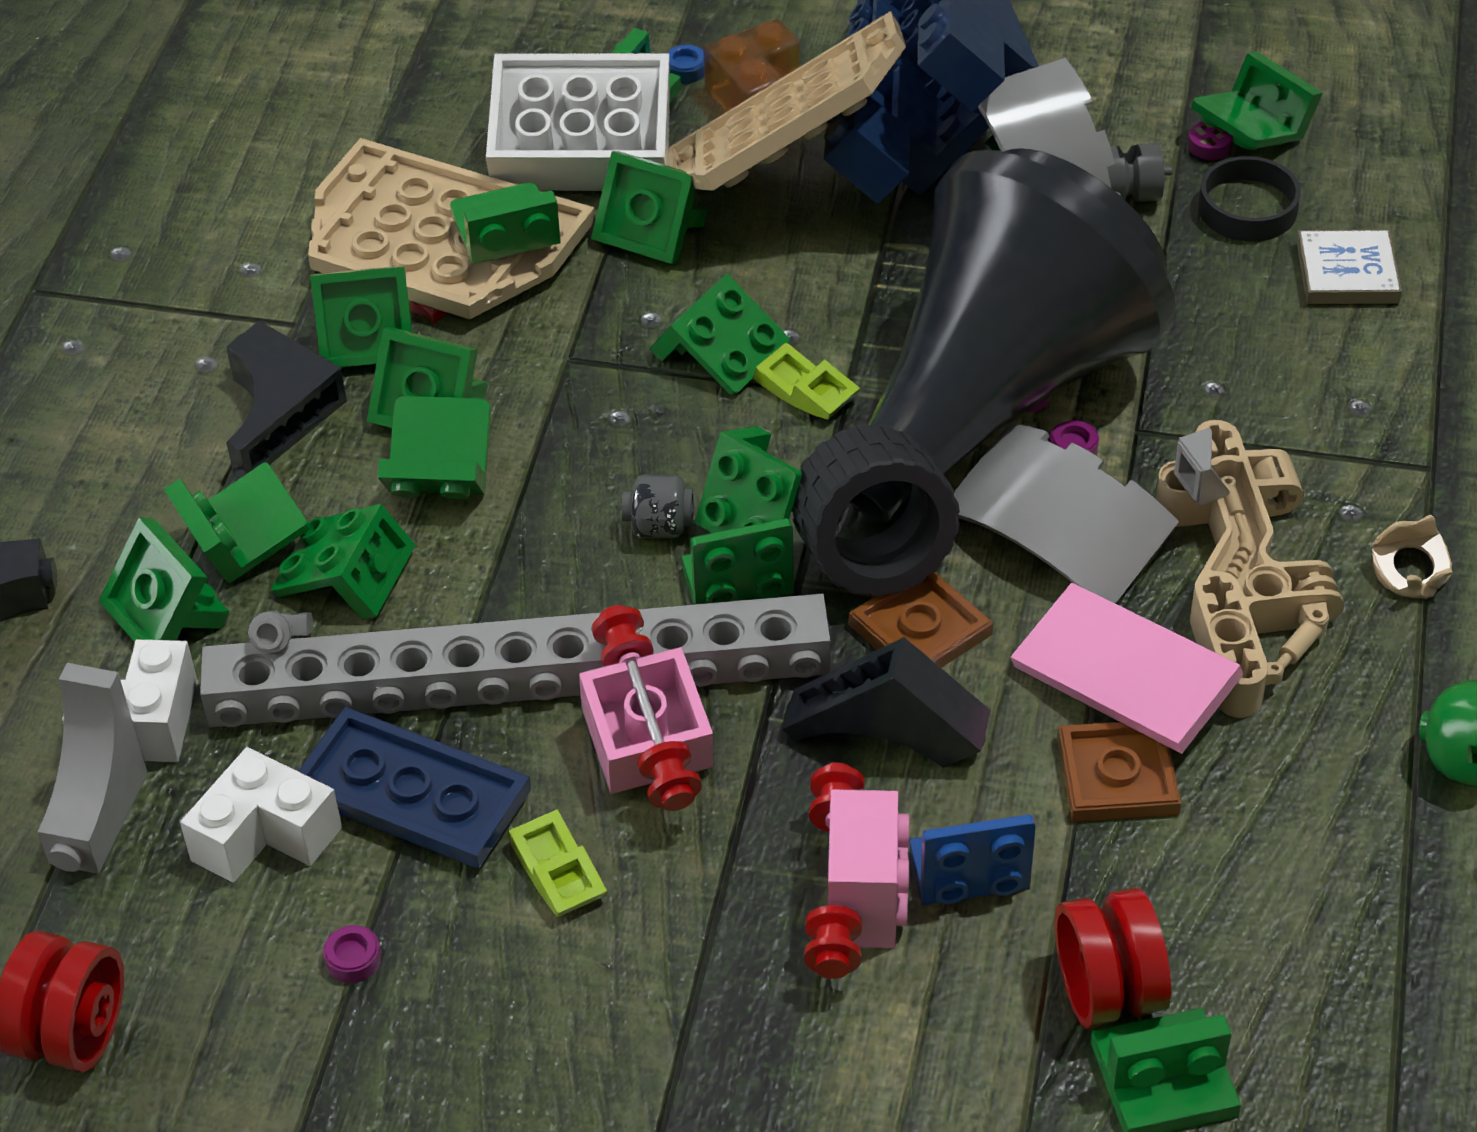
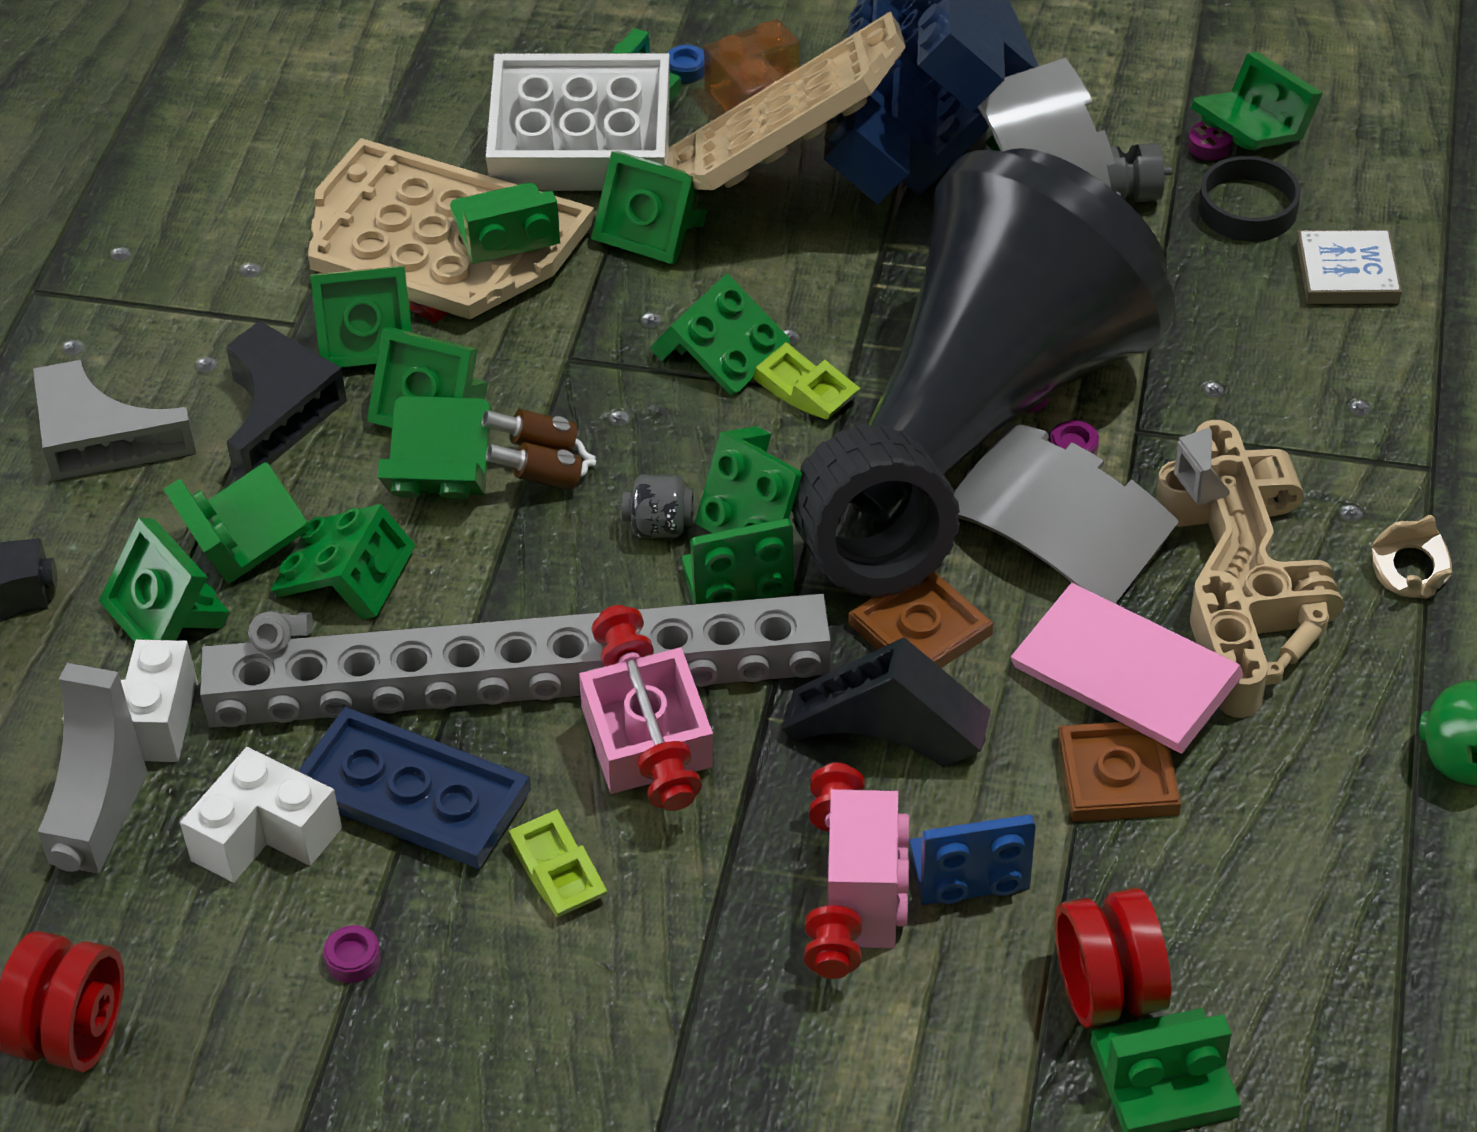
none -> light grey arch [33,360,197,481]
none -> reddish brown piece [482,409,596,491]

